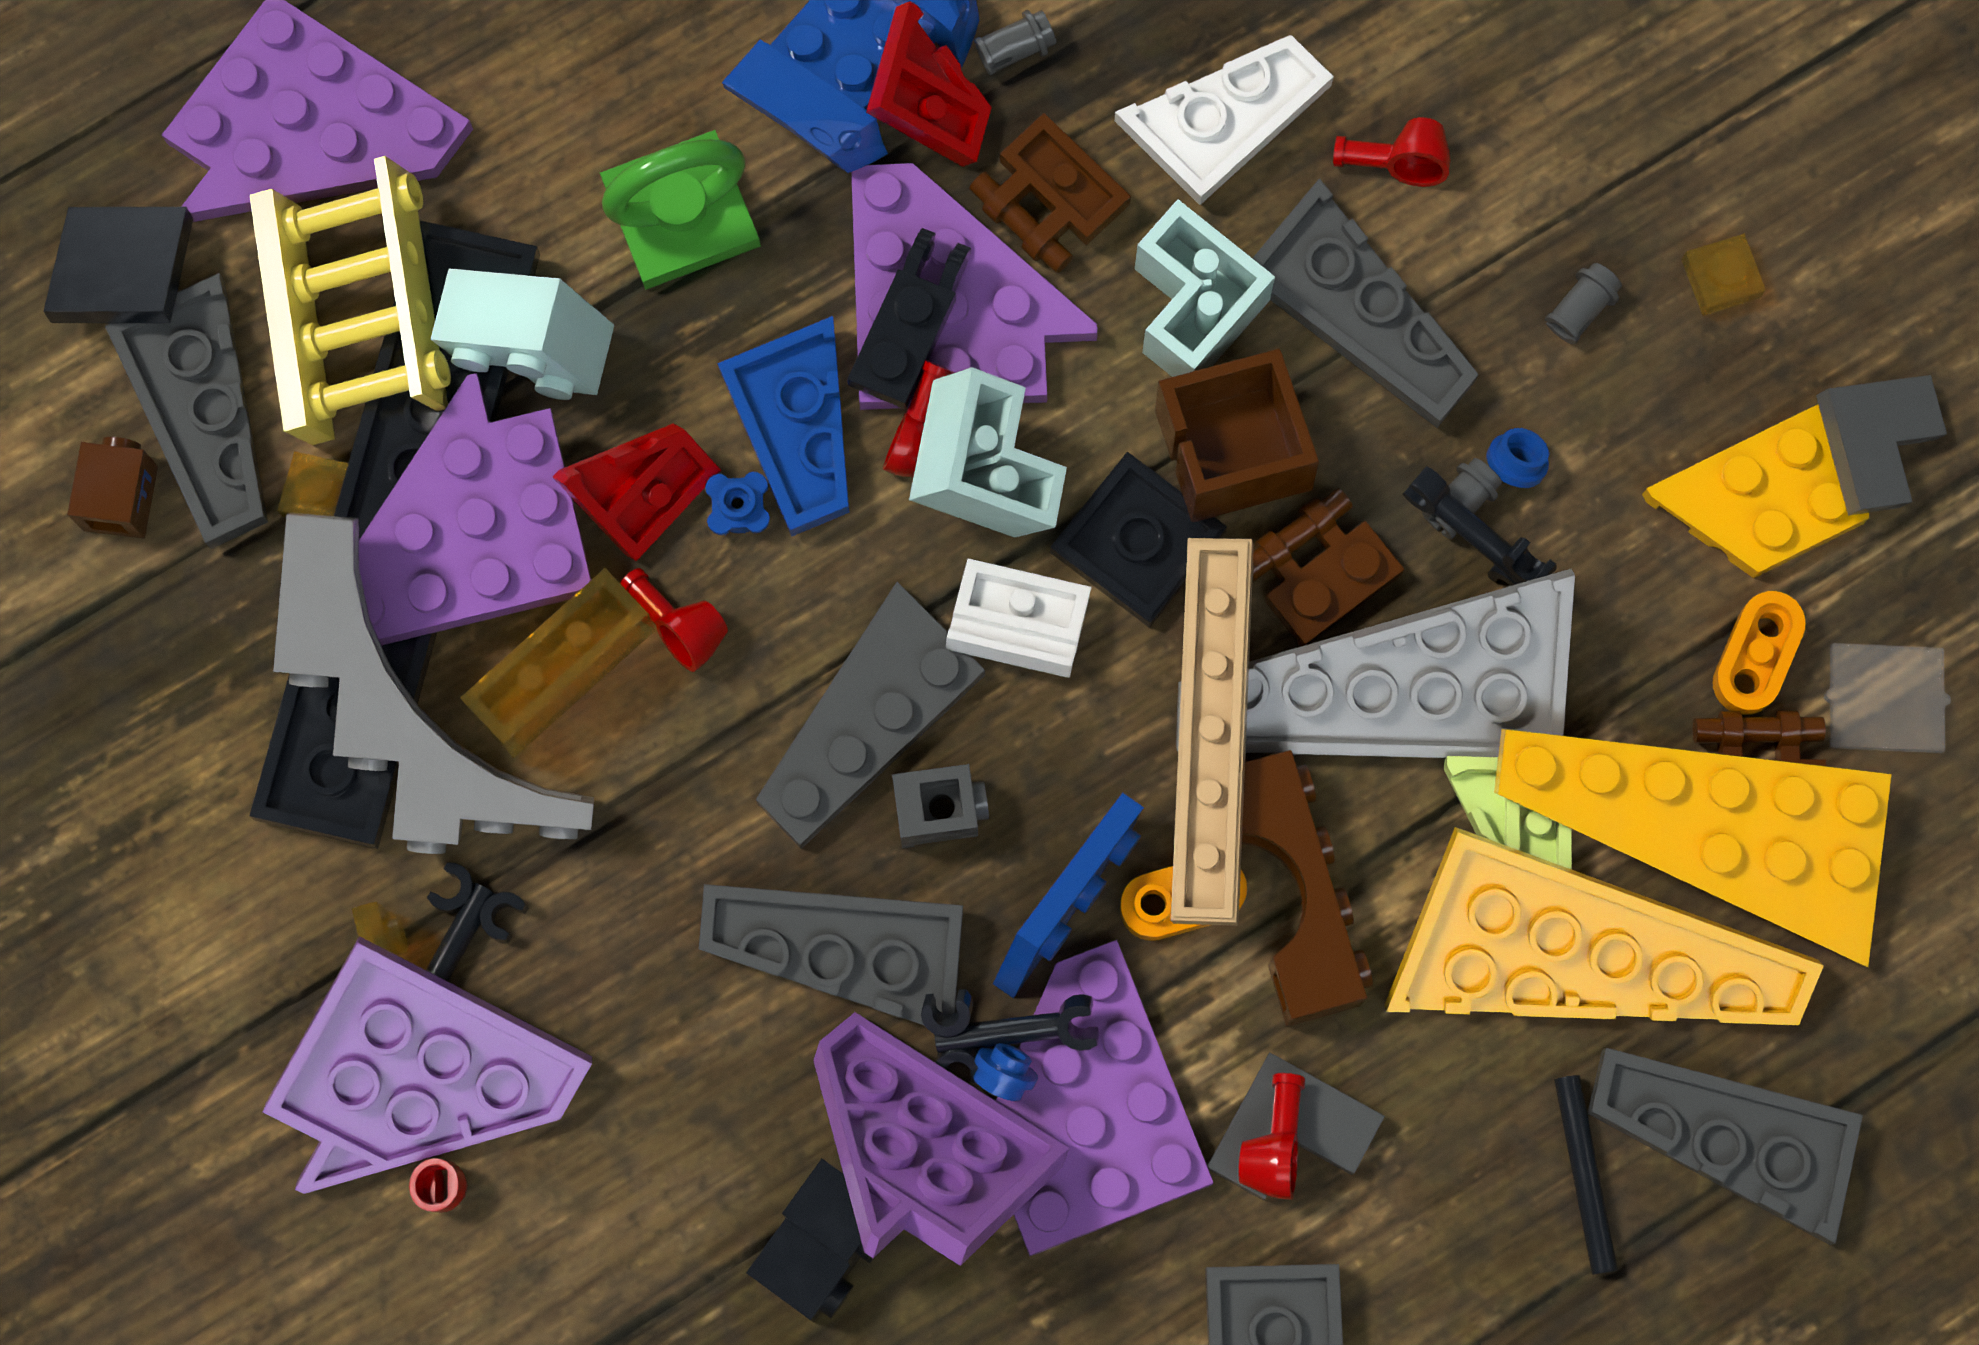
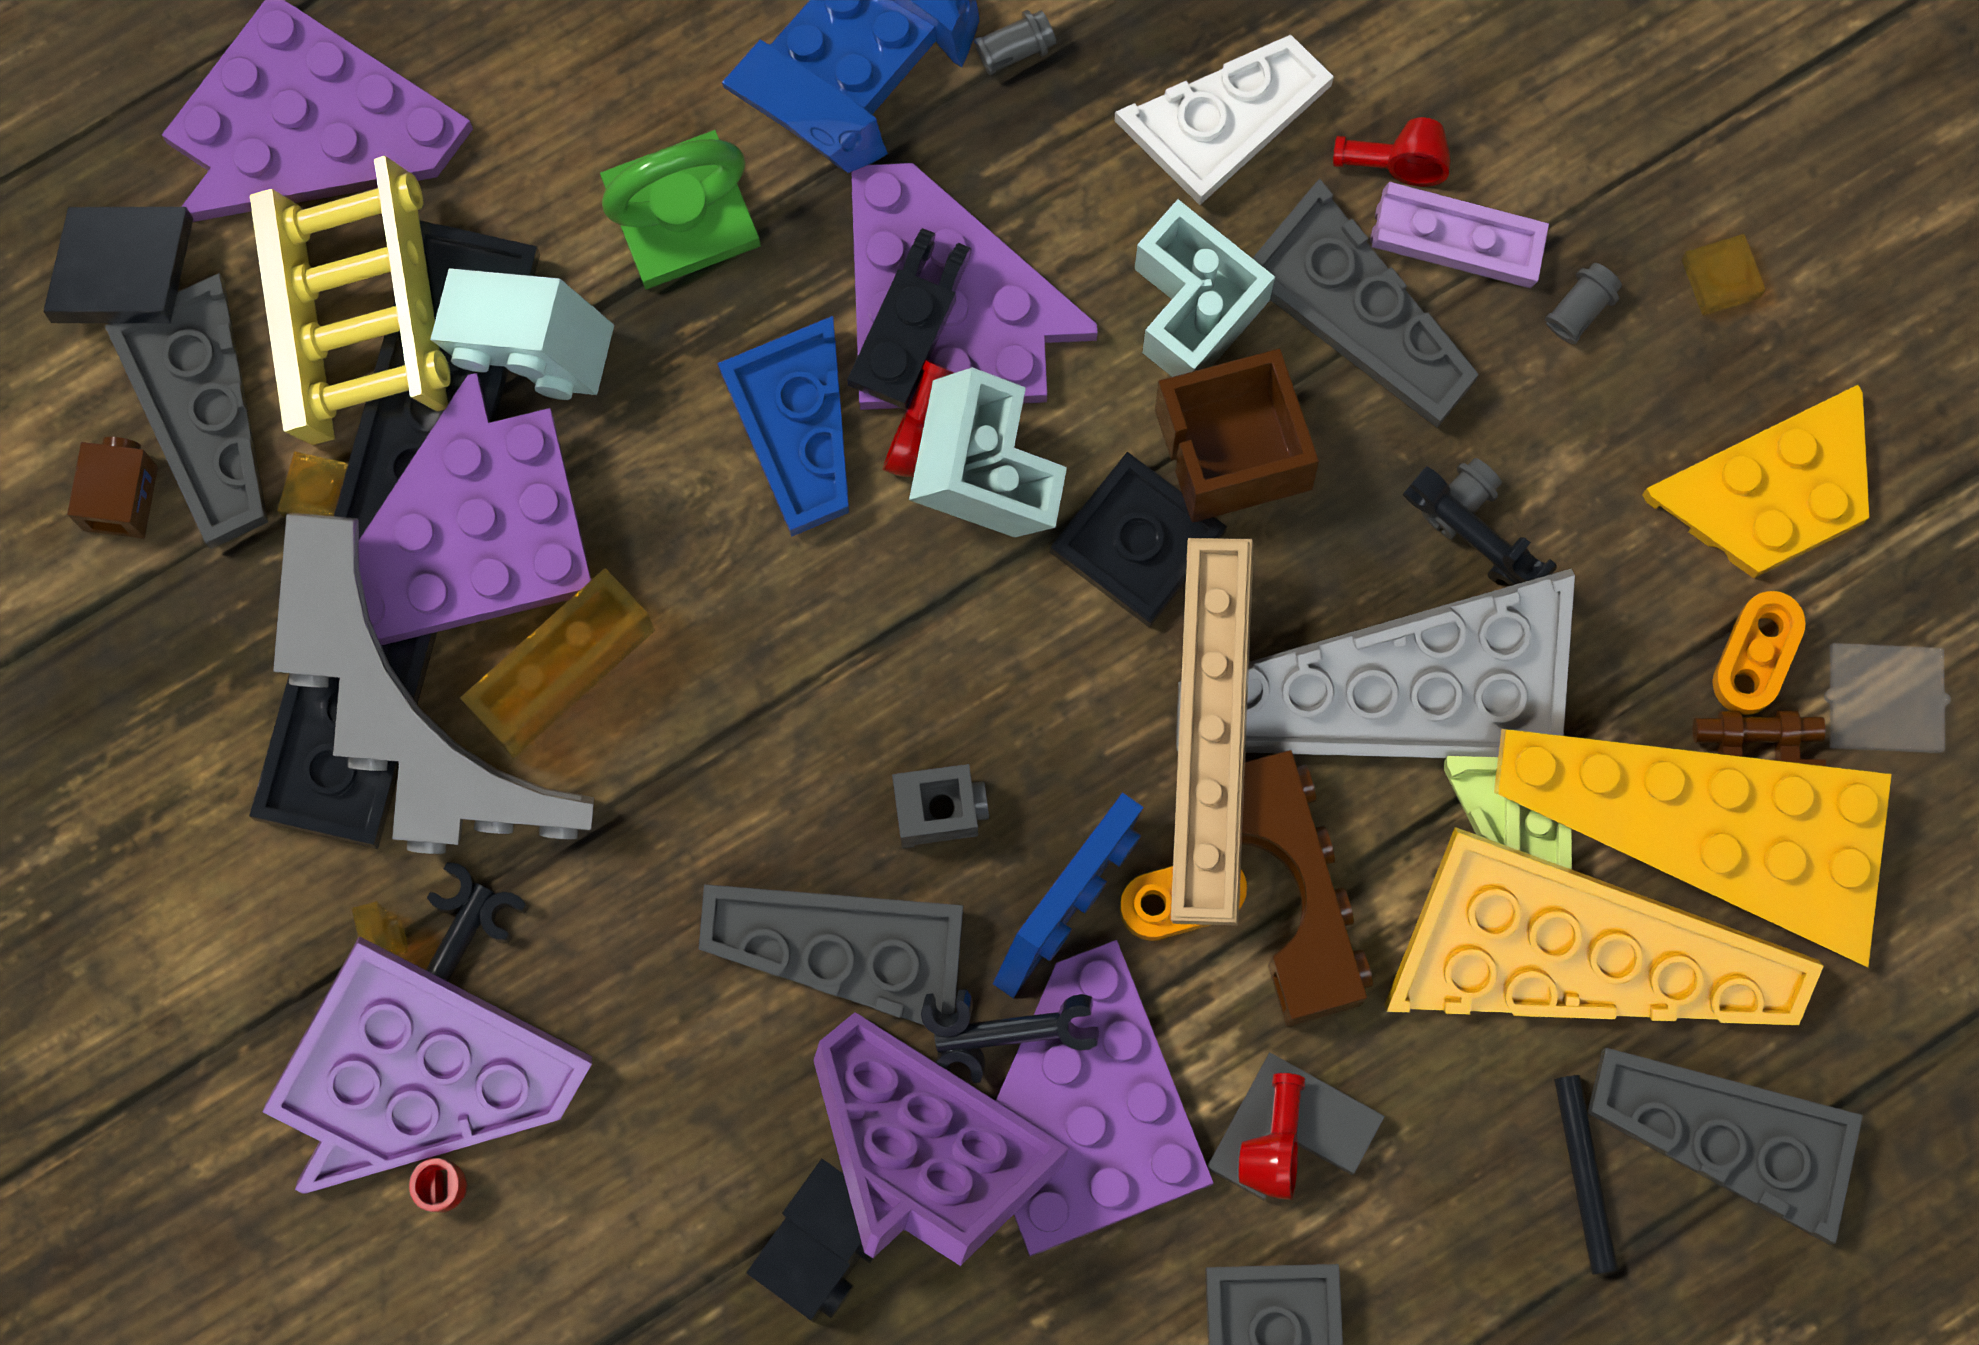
red wing [552,423,721,561] -> none
red bar [618,568,728,672] -> none
blue plate [705,472,770,536] -> none
dark grey wing [756,582,985,849] -> none
red wing [866,1,992,167] -> none
white plate [946,559,1091,678] -> none
reddish brown plate [969,113,1131,274] -> none
blue plate [974,1043,1038,1101] -> none
reddish brown plate [1252,488,1405,647] -> none
blue plate [1486,428,1549,488] -> none
dark grey tile [1816,375,1947,516] -> none
none -> lavender hinge [1370,182,1549,288]

